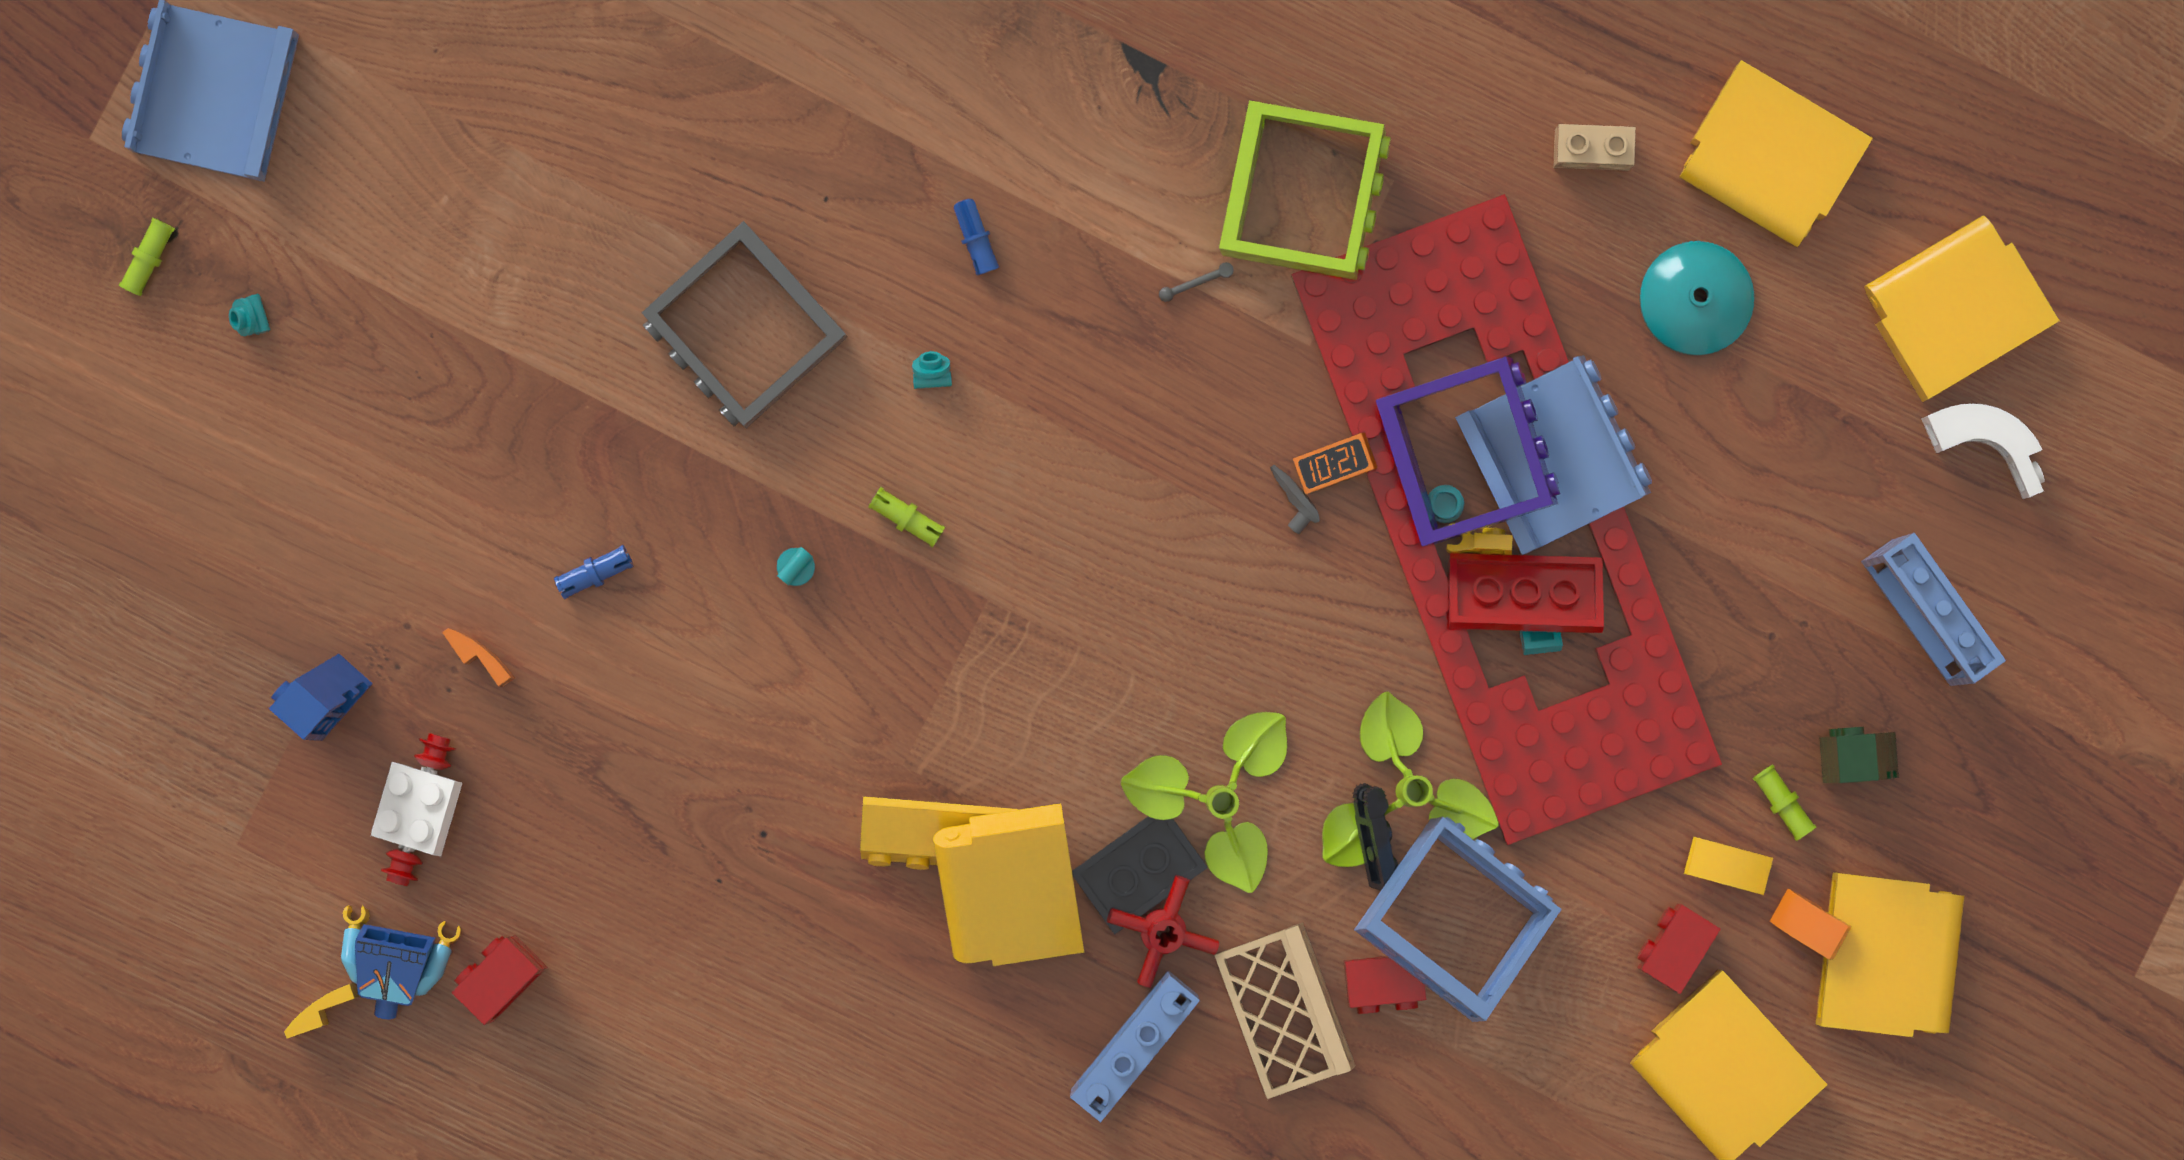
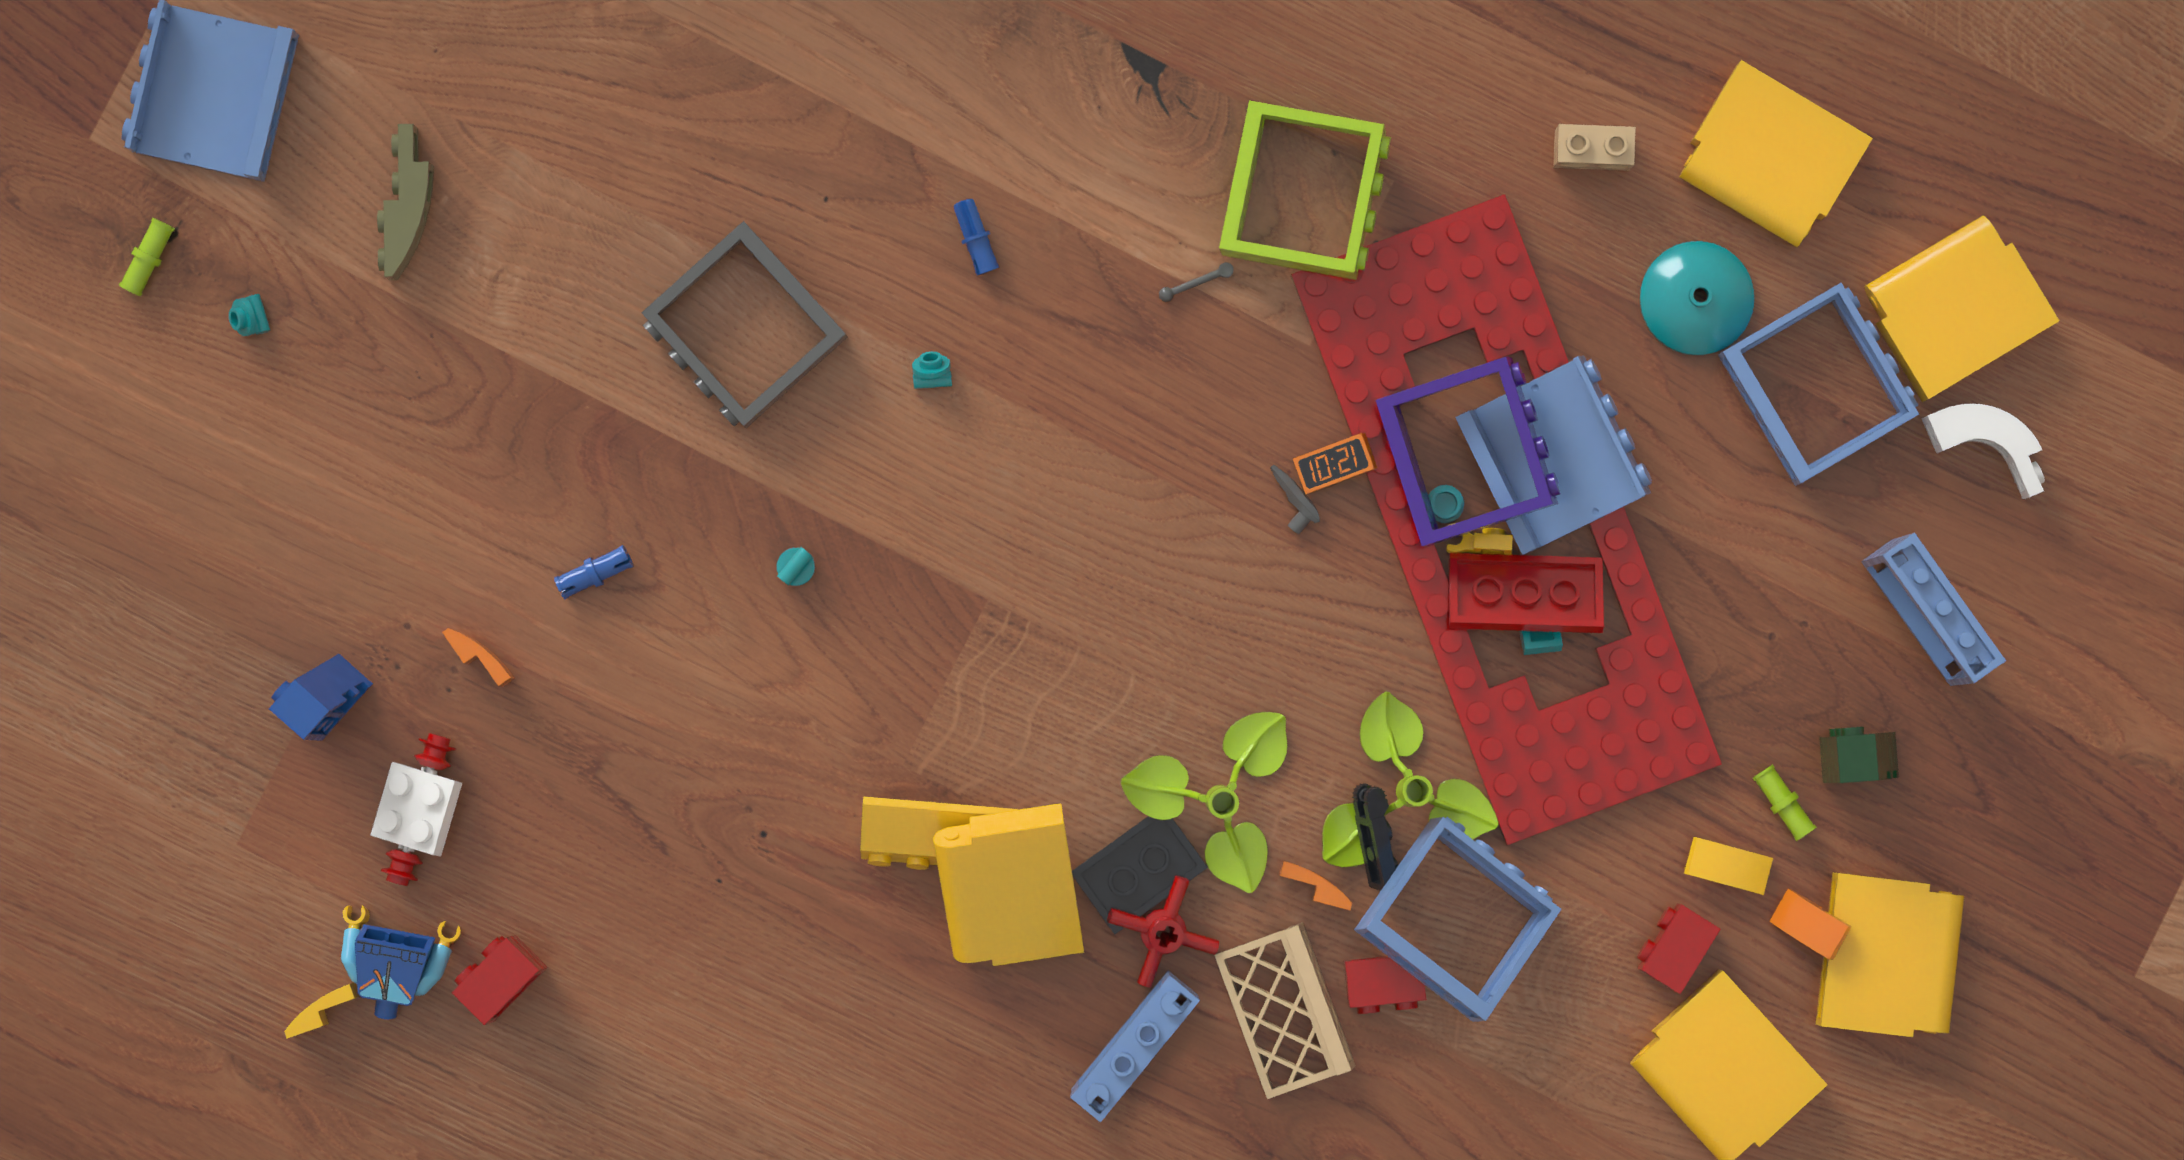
lime pin [868,487,945,548] -> none
none -> olive slope [377,124,434,280]
none -> orange slope [1279,860,1352,910]
none -> medium blue window [1718,283,1919,486]

